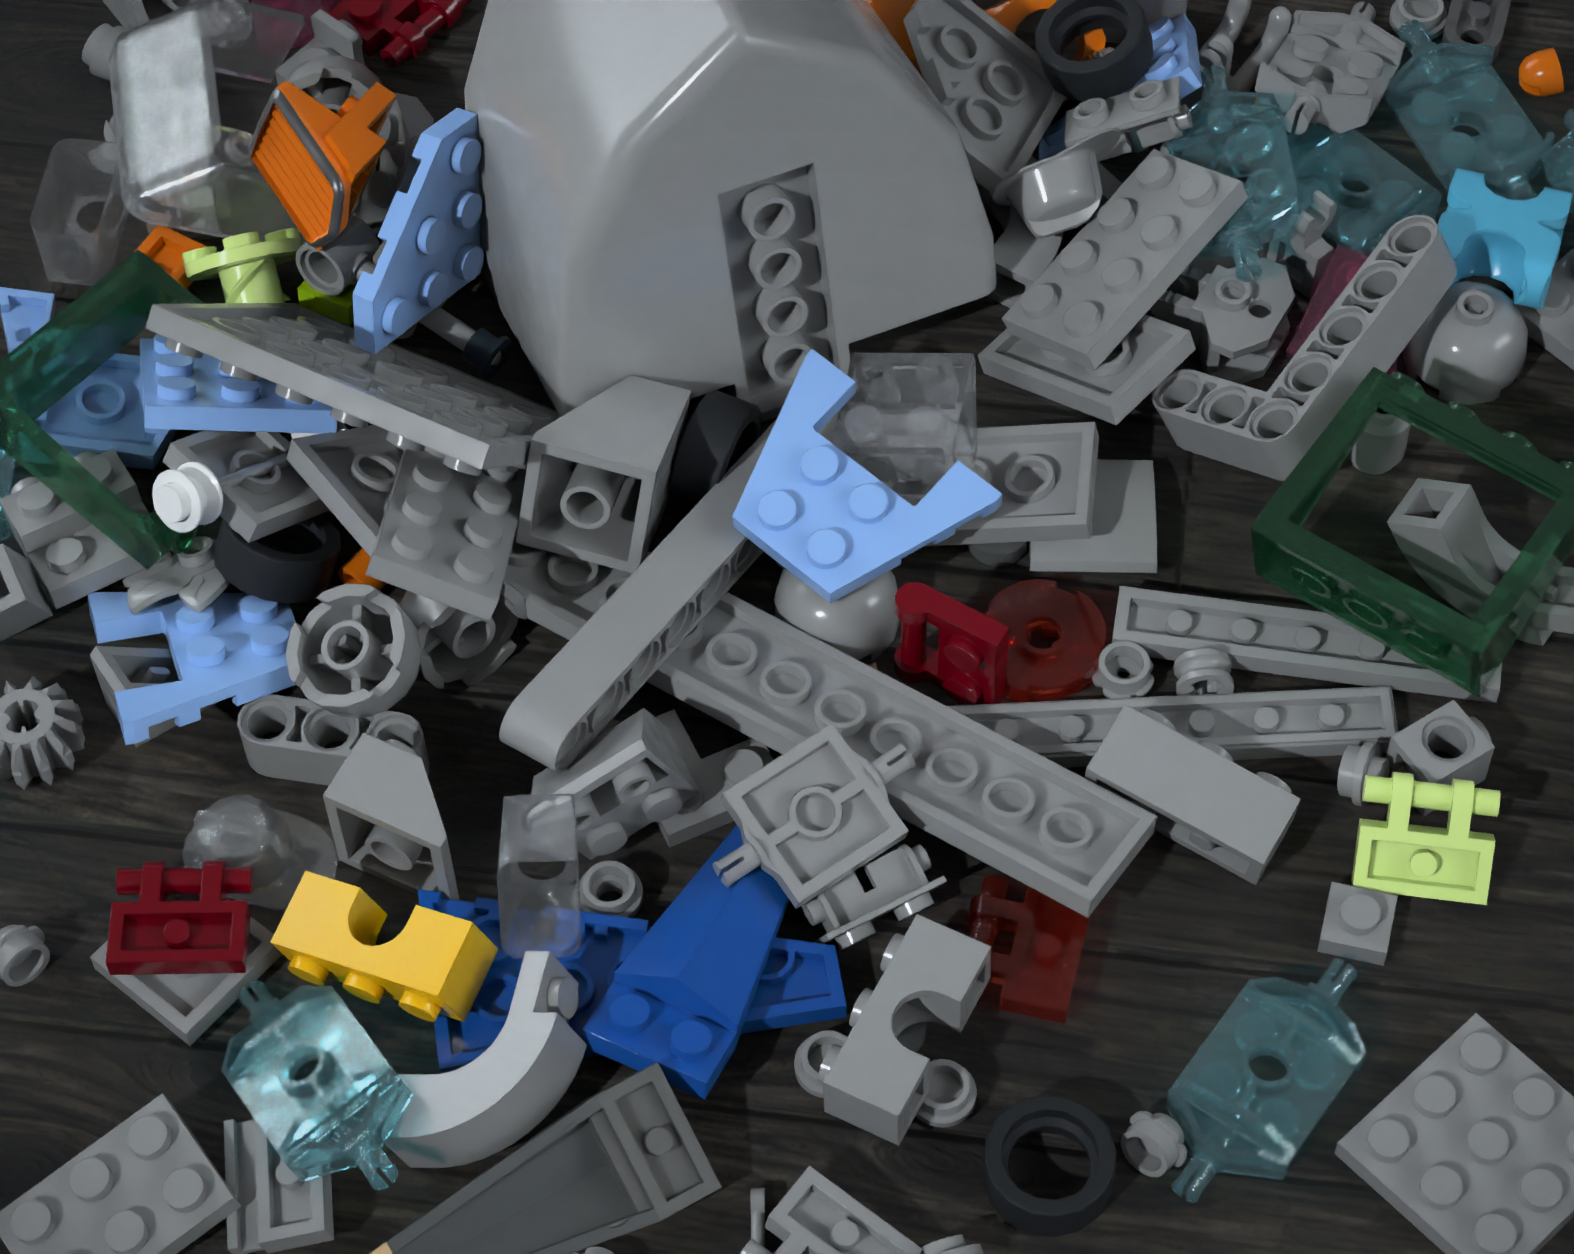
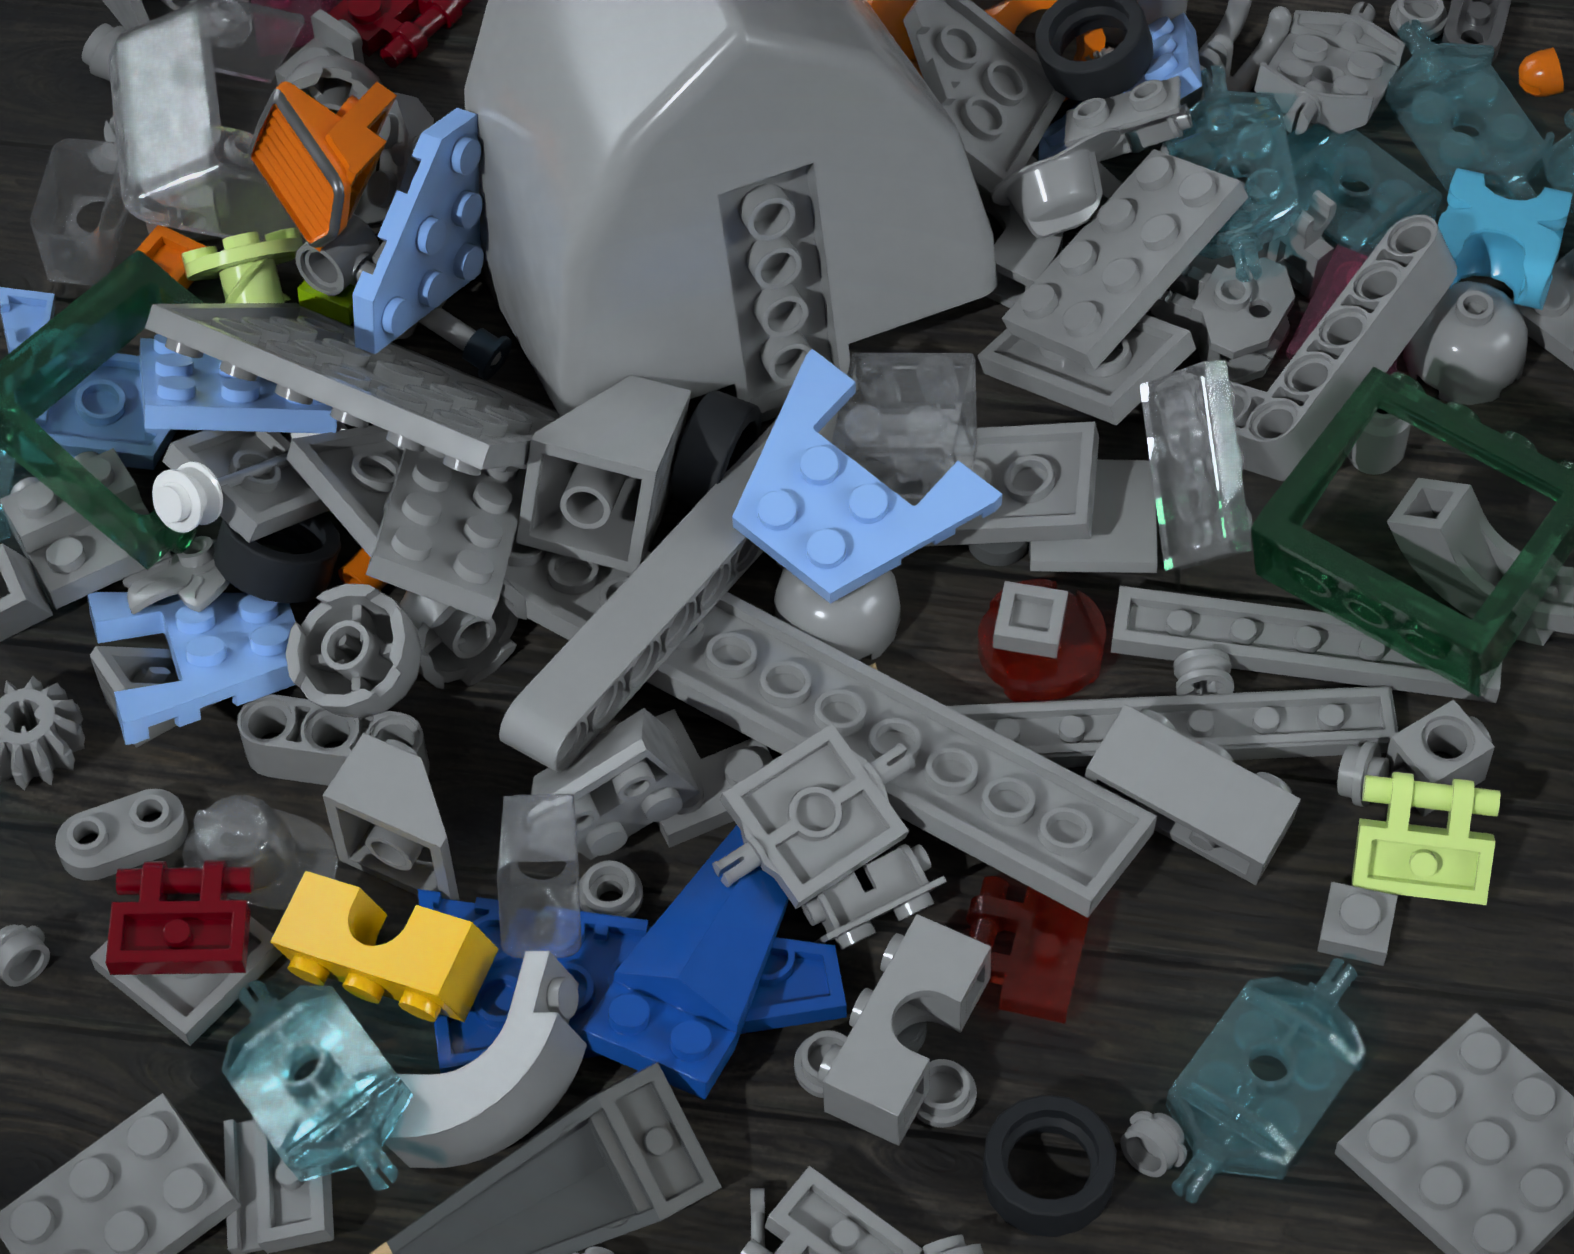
dark red plate [894,582,1010,705] -> none
light grey plate [1091,641,1154,699] -> none
none -> light grey plate [55,789,189,881]
none -> light grey plate [993,581,1068,659]
none -> clear plate [1140,360,1252,570]

